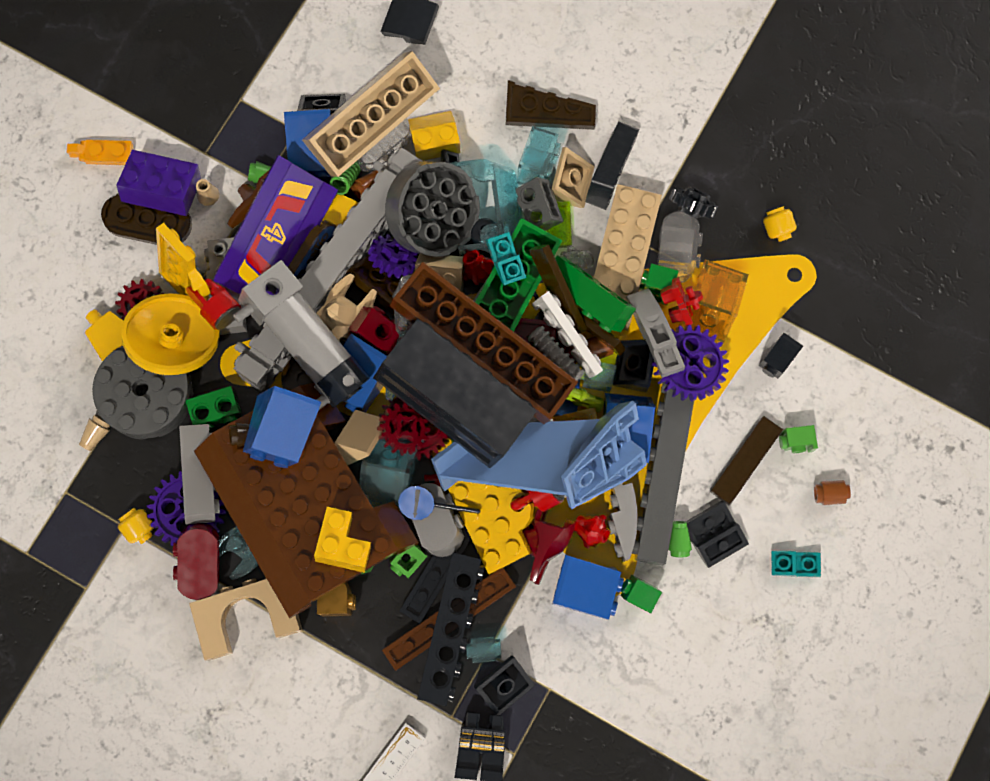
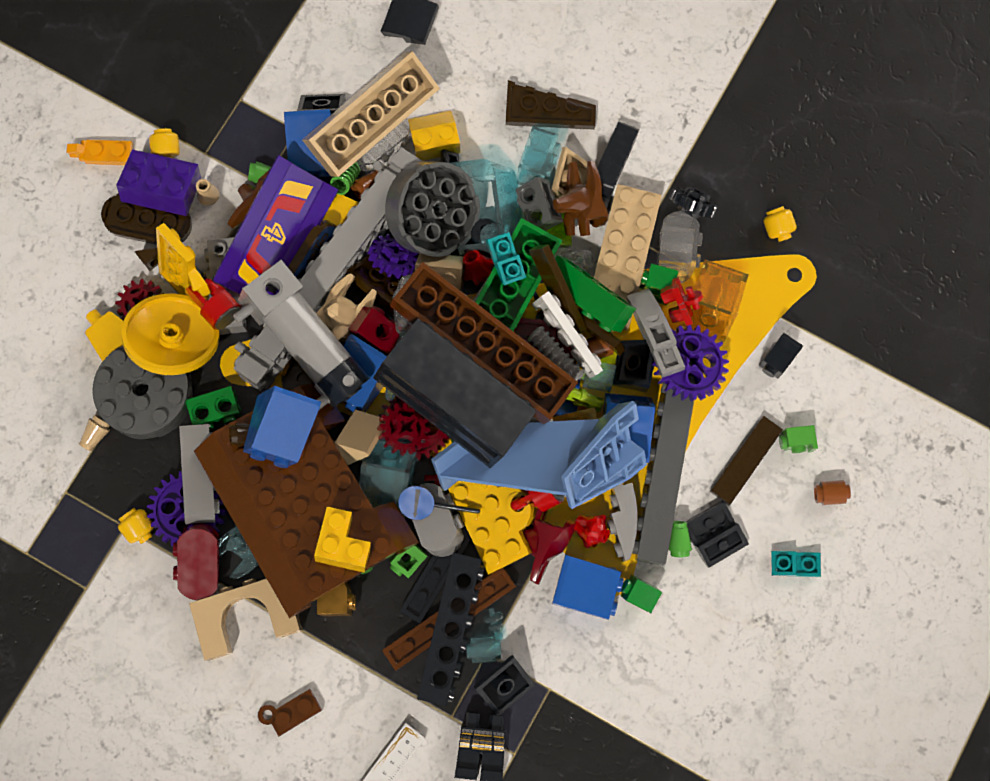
none -> dark brown slope [135,248,158,271]
none -> yellow head [149,129,180,158]
none -> reddish brown hinge [258,689,323,737]
none -> clear light blue hair [484,608,503,641]
none -> reddish brown piece [553,161,609,236]

